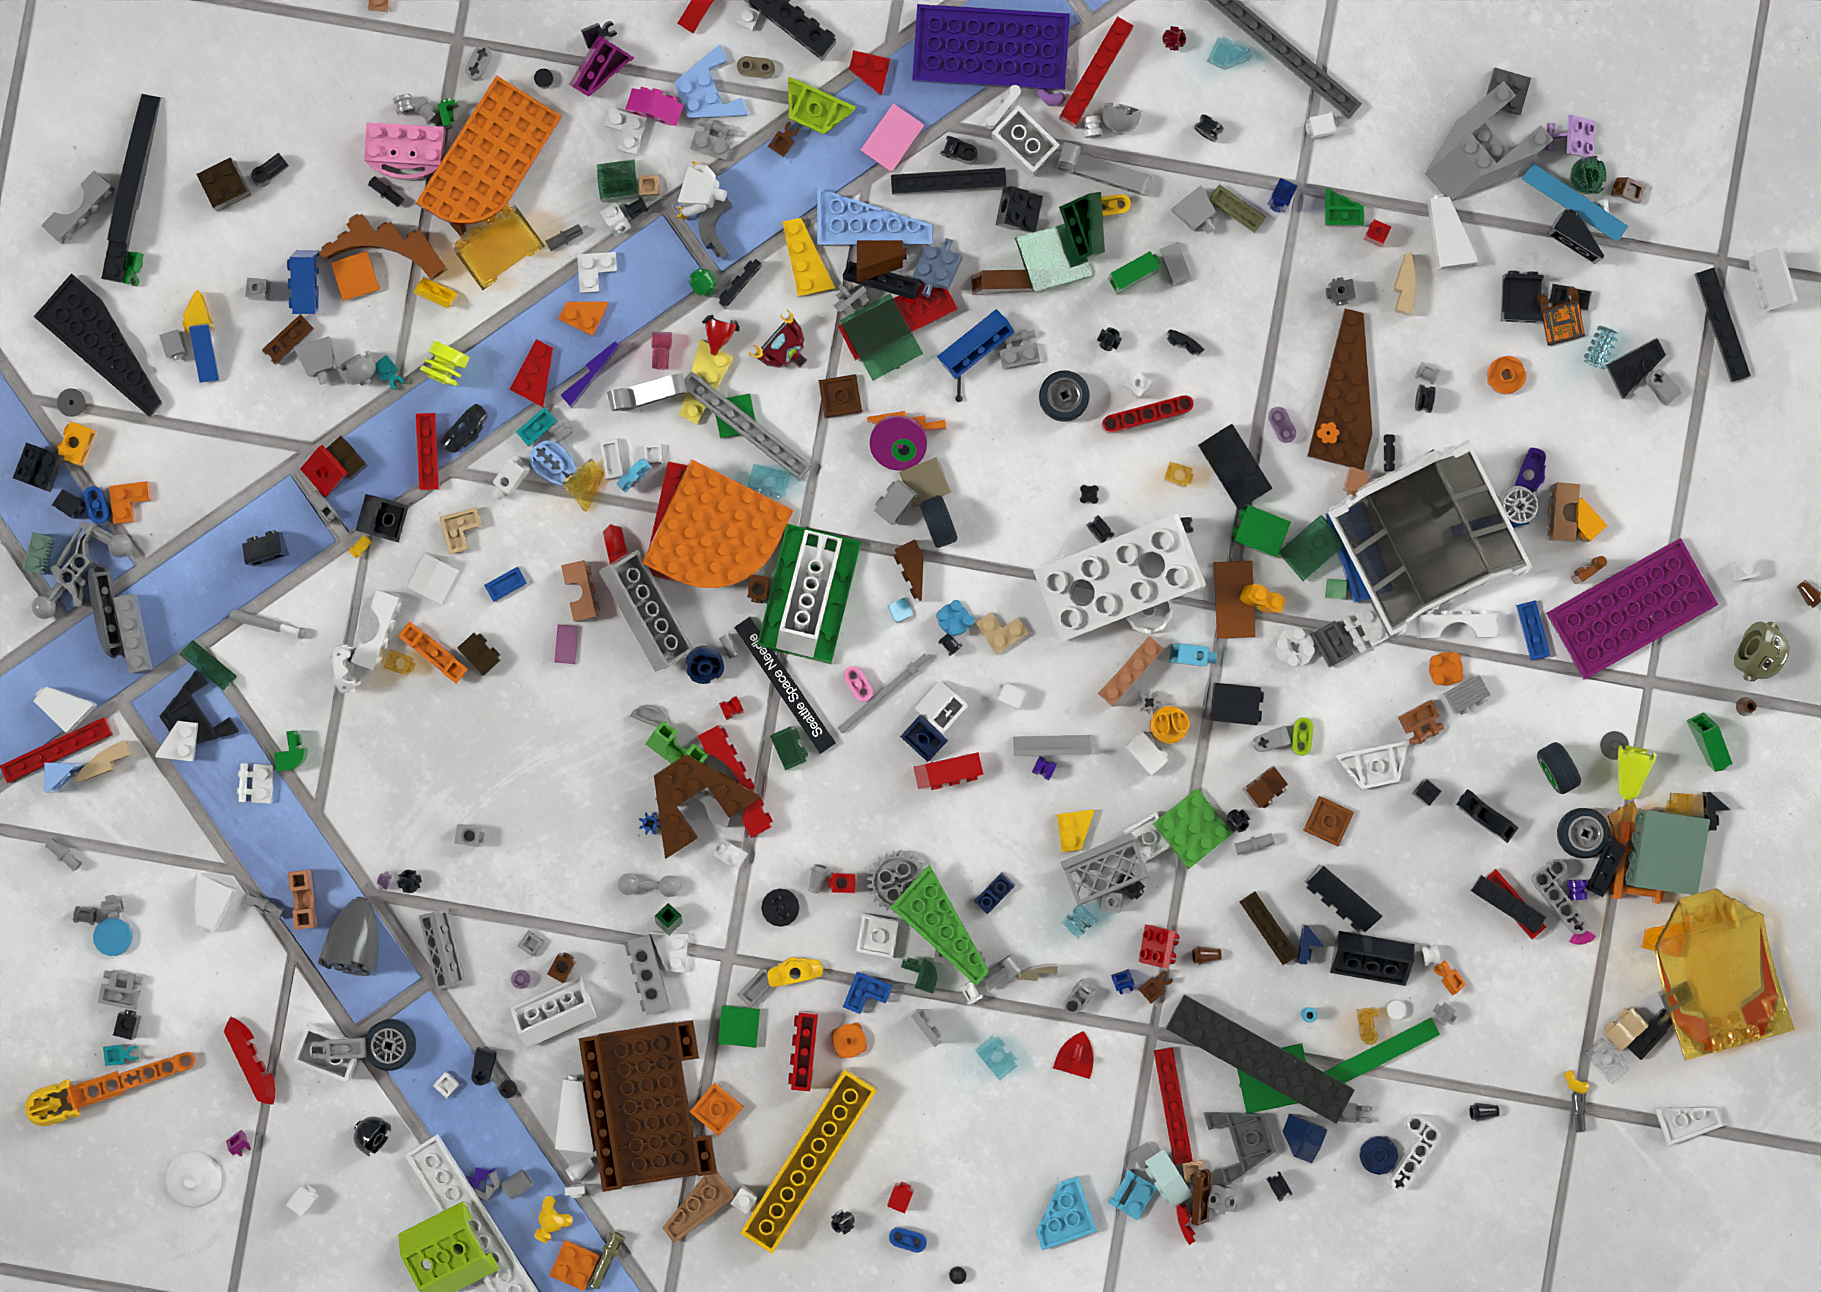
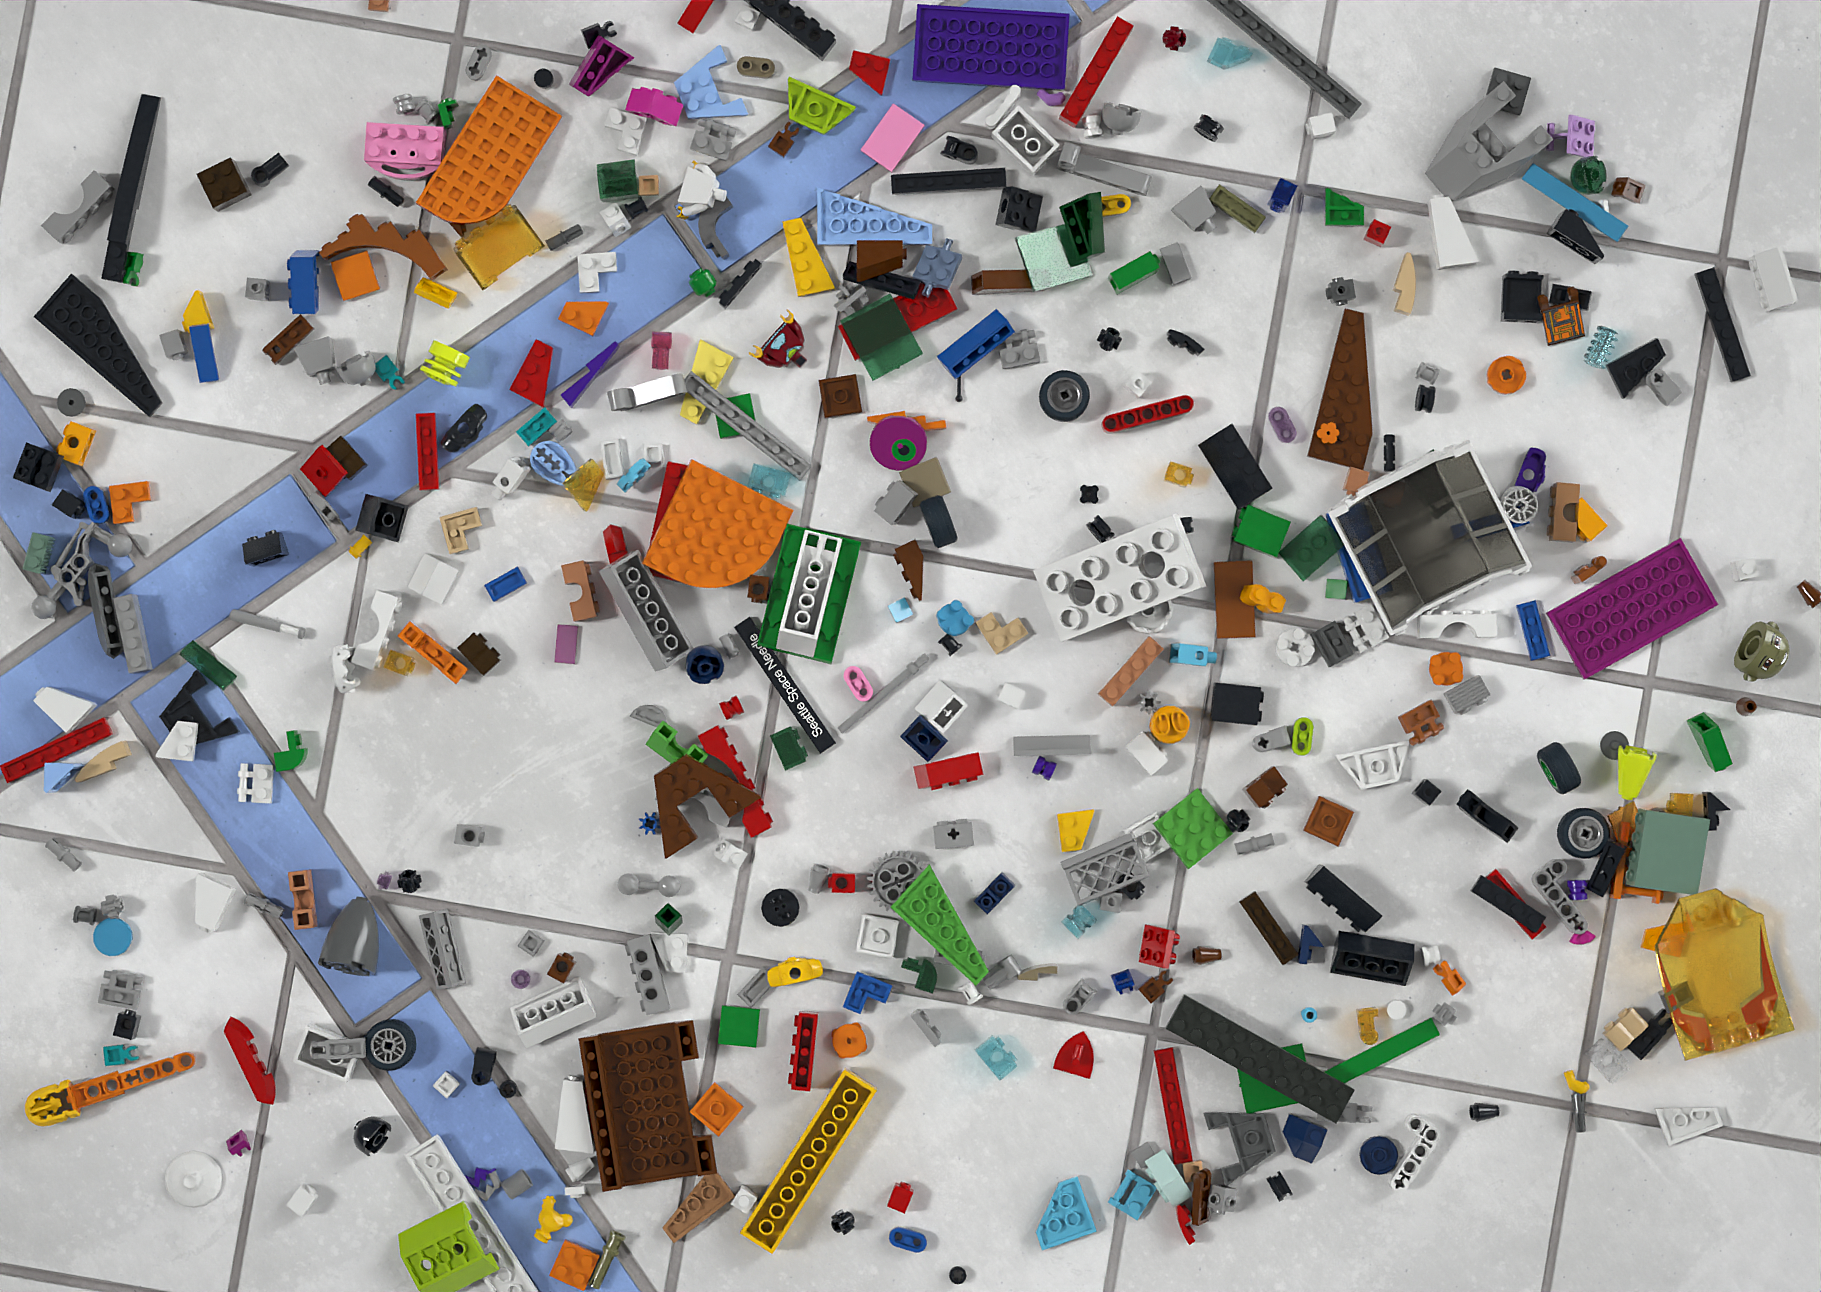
red hat [702,315,740,356] -> none
none -> light grey brick [933,819,974,849]

